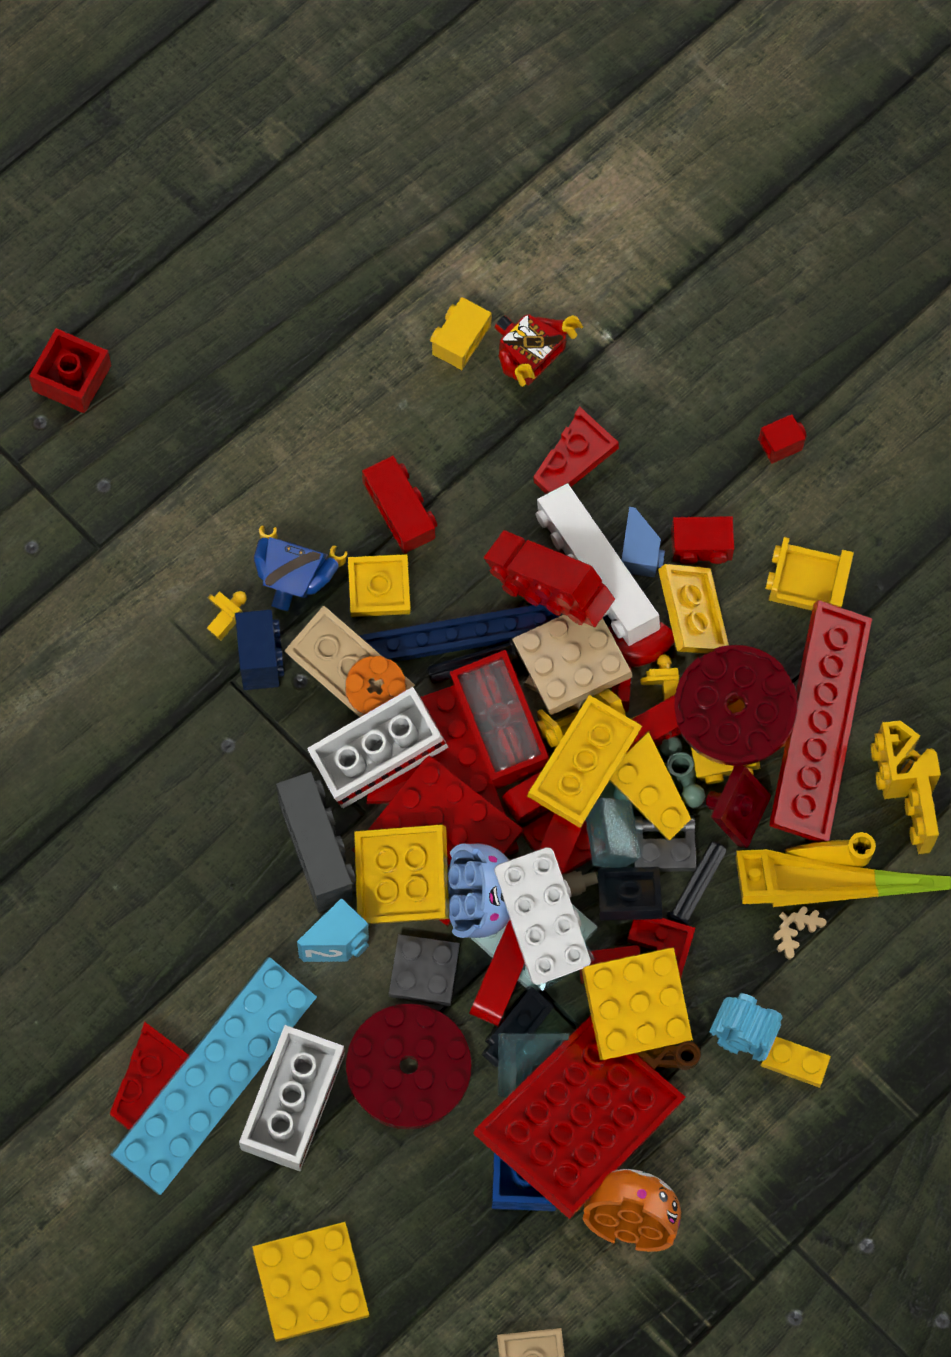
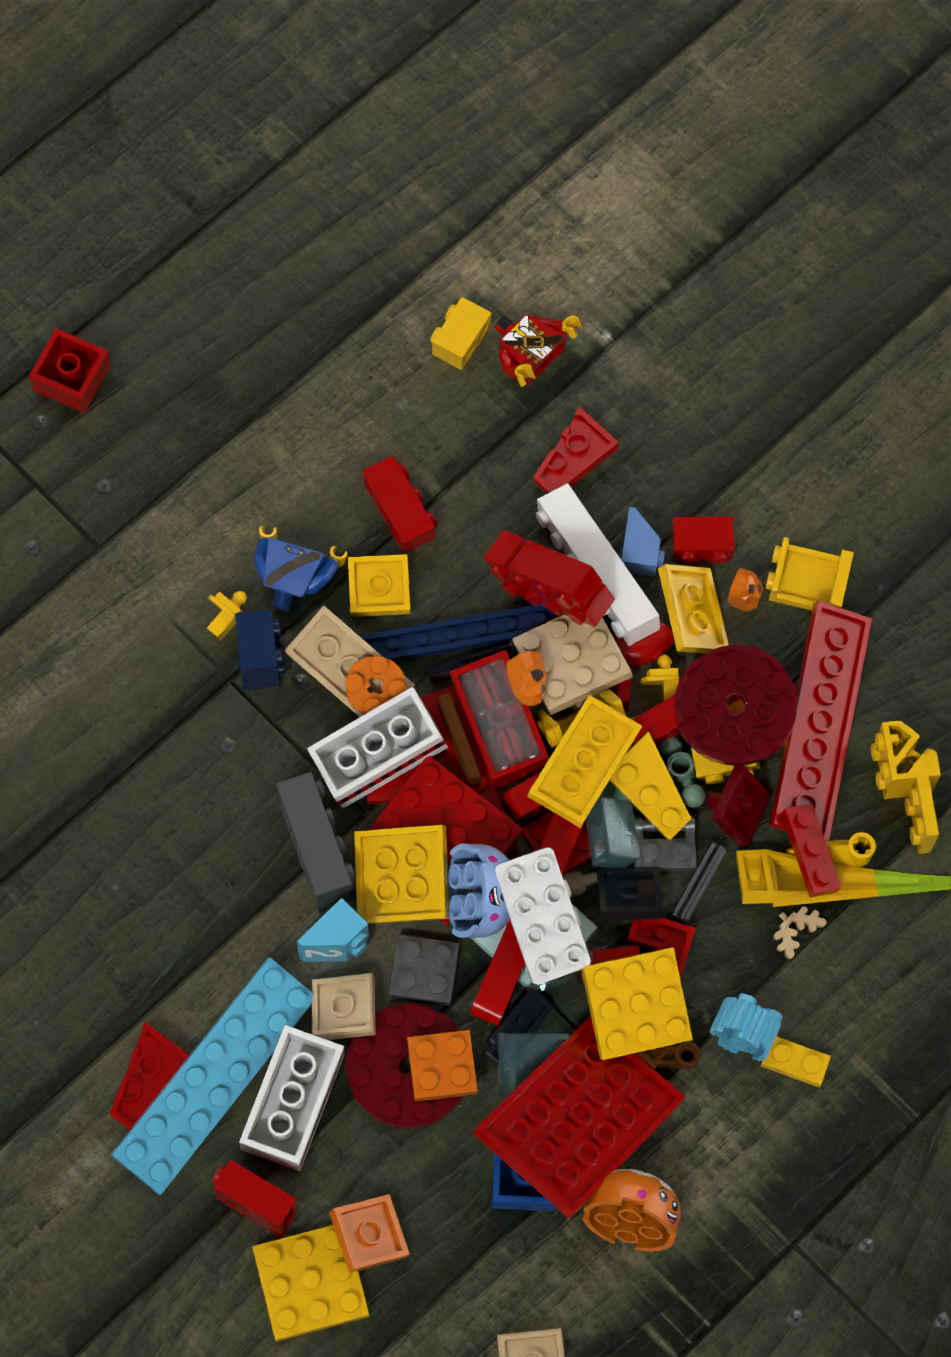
red brick [758,414,807,464] -> none
none -> red brick [212,1160,298,1238]
none -> tan plate [312,973,376,1040]
none -> orange plate [329,1194,410,1273]
none -> orange plate [407,1030,478,1102]
none -> reddish brown tile [438,693,481,788]
none -> orange rock [507,651,547,706]
none -> orange rock [727,568,764,612]
none -> red plate [781,803,841,898]

